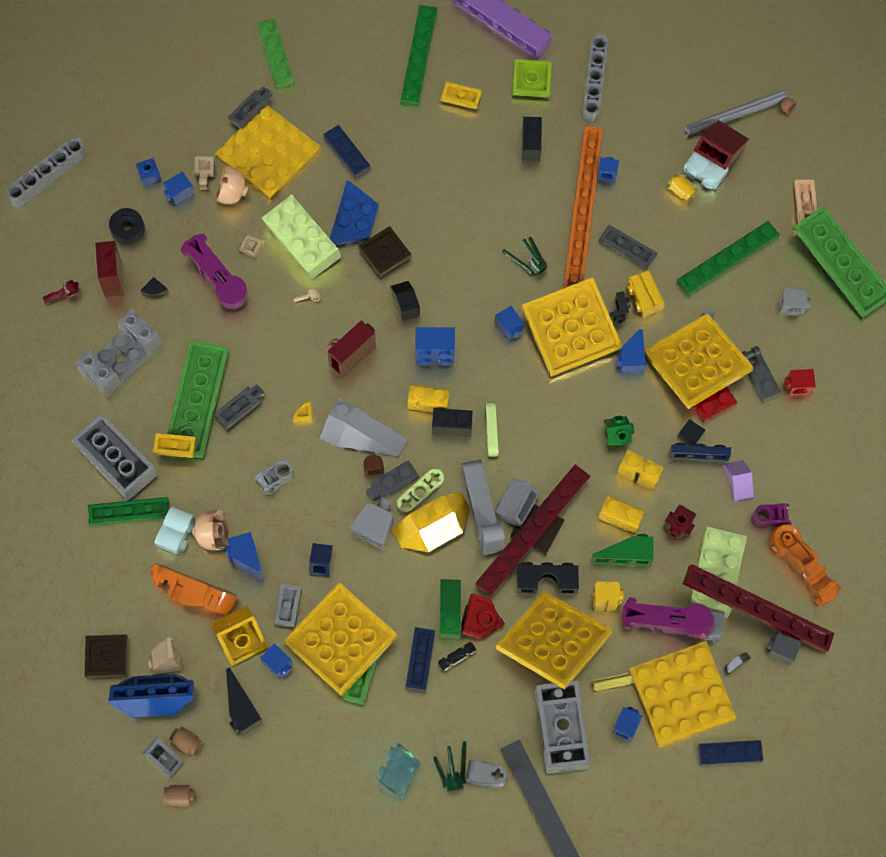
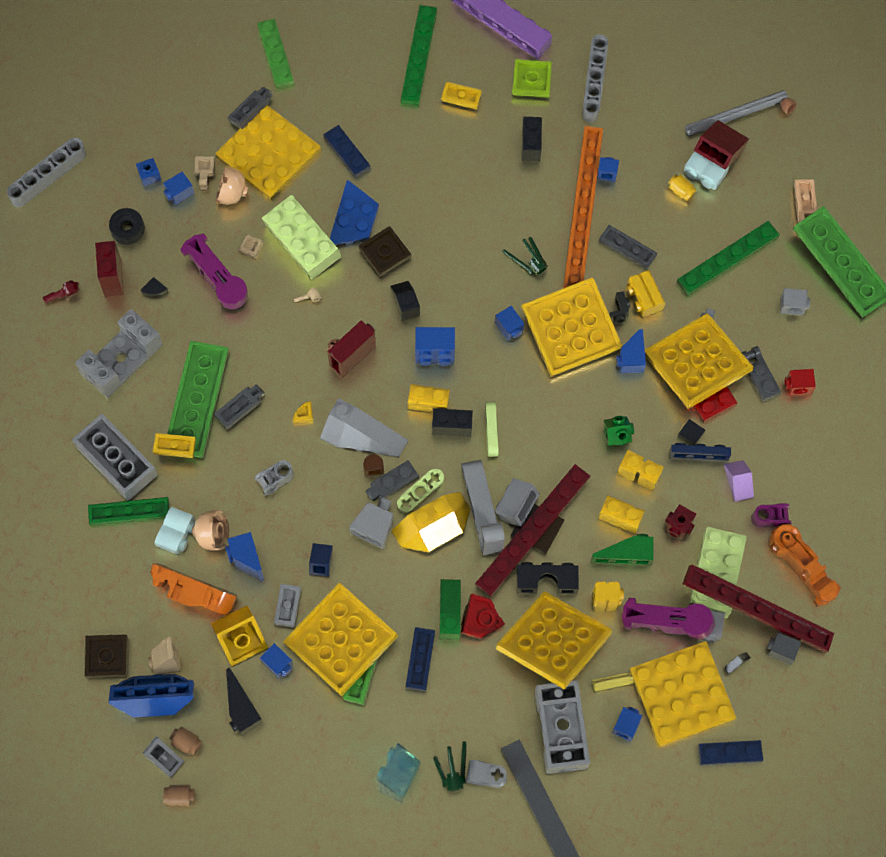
black axle [438,642,476,671] -> none

